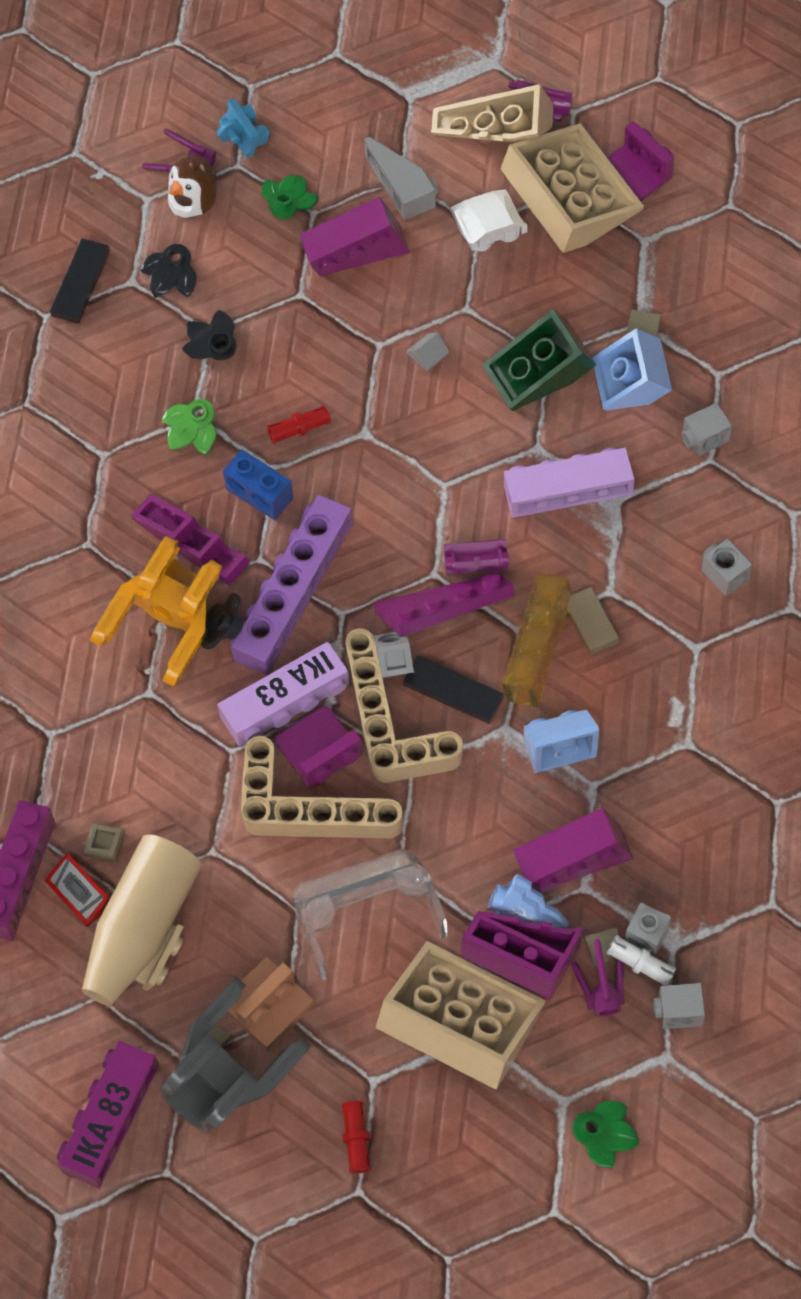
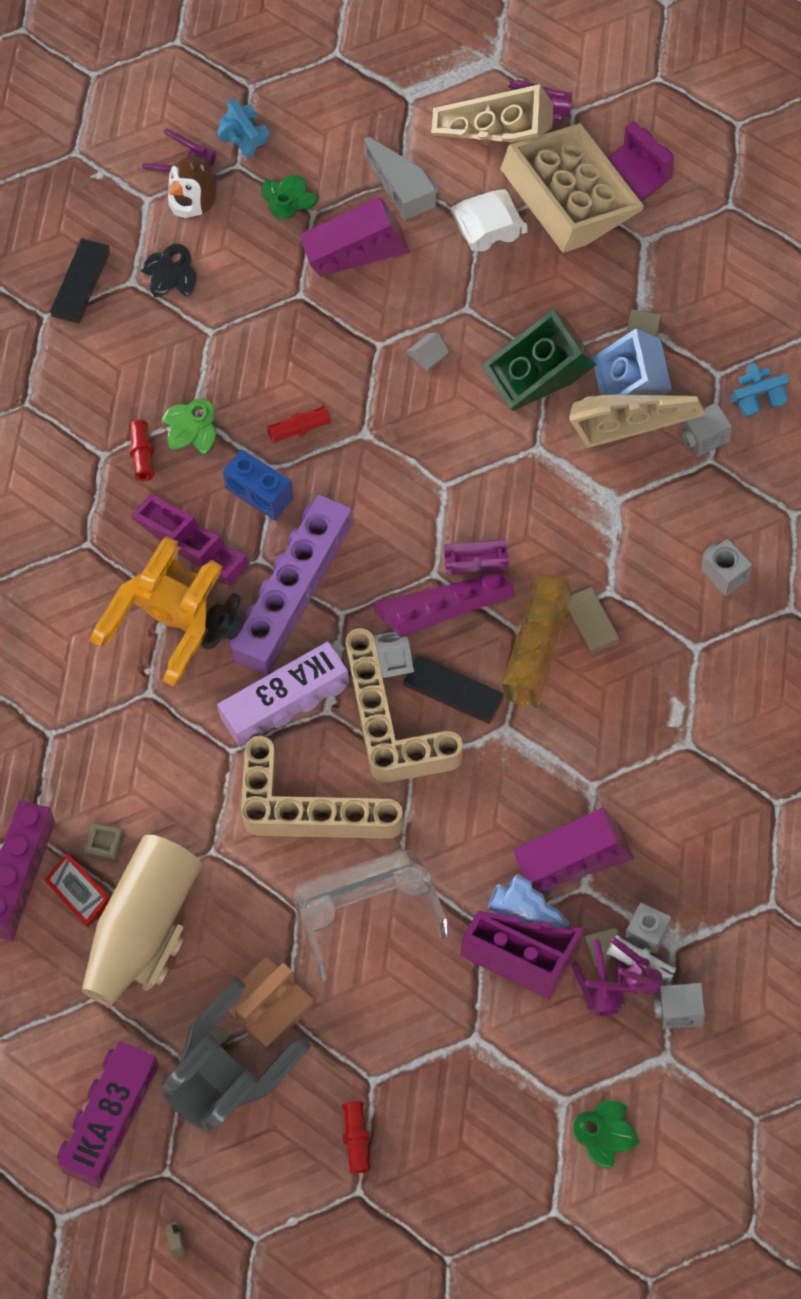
black plate [182,310,236,360] -> none
magenta bracket [275,706,363,789] -> none
tan slope [375,941,546,1089] -> none
lavender brick [504,448,634,518] -> none
light blue slope [524,710,599,773] -> none
none -> red pin [128,420,155,482]
none -> dark tan tile [165,1222,186,1259]
none -> tan wedge [569,395,706,448]
none -> magenta plant [585,937,662,995]
none -> dark azure hips [729,363,789,418]

